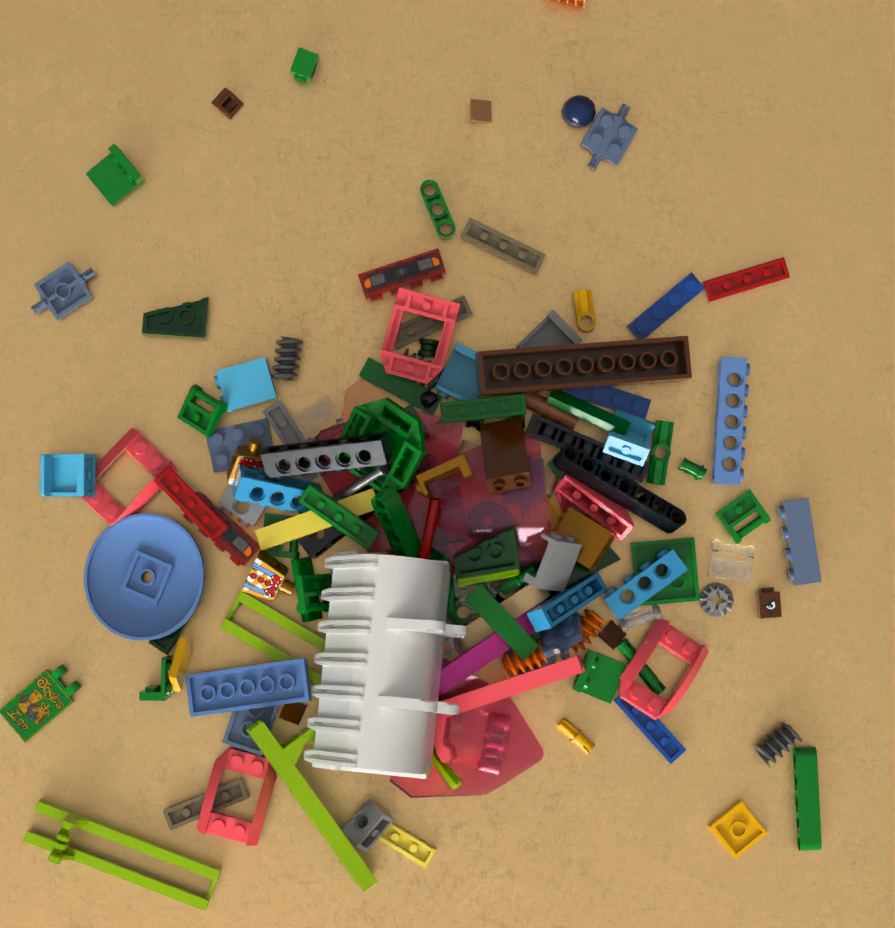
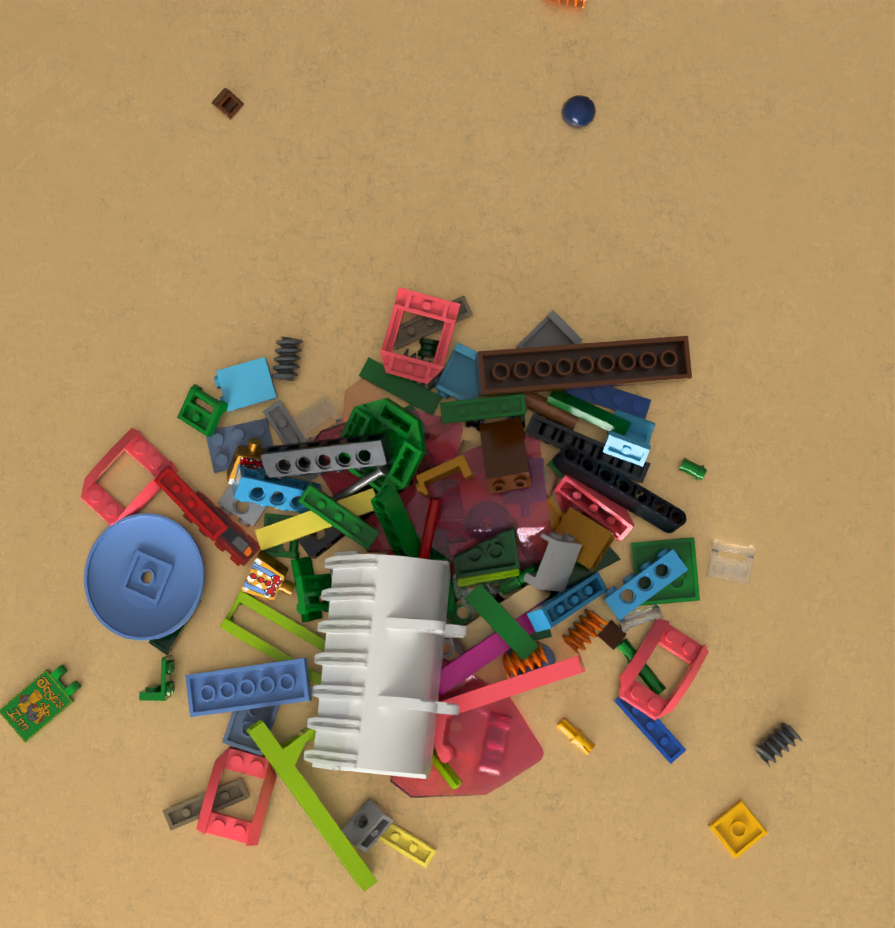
lime piece [23,799,222,911] -> none
sand blue plate [31,262,96,320] -> none
medium azure panel [39,454,96,497] -> none
green bracket [86,143,145,206] -> none
dark green wing [142,297,209,340] -> none
yellow tile [168,637,192,692] -> none
reddish brown slope [278,702,307,725] -> none
green brick [290,47,320,83] -> none
brick [358,248,446,302] -> none
green beam [420,179,455,240] -> none
black hinge [420,391,439,409] -> none
dark tan plate [461,218,546,274] -> none
medium nougat slope [470,99,491,123] -> none
sand blue plate [540,611,584,660] -> none
green bracket [572,649,626,703] -> none
yellow piece [573,290,596,333] -> none
sand blue plate [580,104,638,170] -> none
blue plate [626,272,705,339] -> none
green piece [646,420,674,485] -> none
light grey gear [700,583,734,617] -> none
red tile [703,257,790,302] -> none
medium blue brick [711,357,750,485] -> none
green plate [715,489,771,545] -> none
reddish brown brick [756,587,782,619] -> none
sand blue brick [778,498,822,586] -> none
green beam [793,747,822,851] -> none

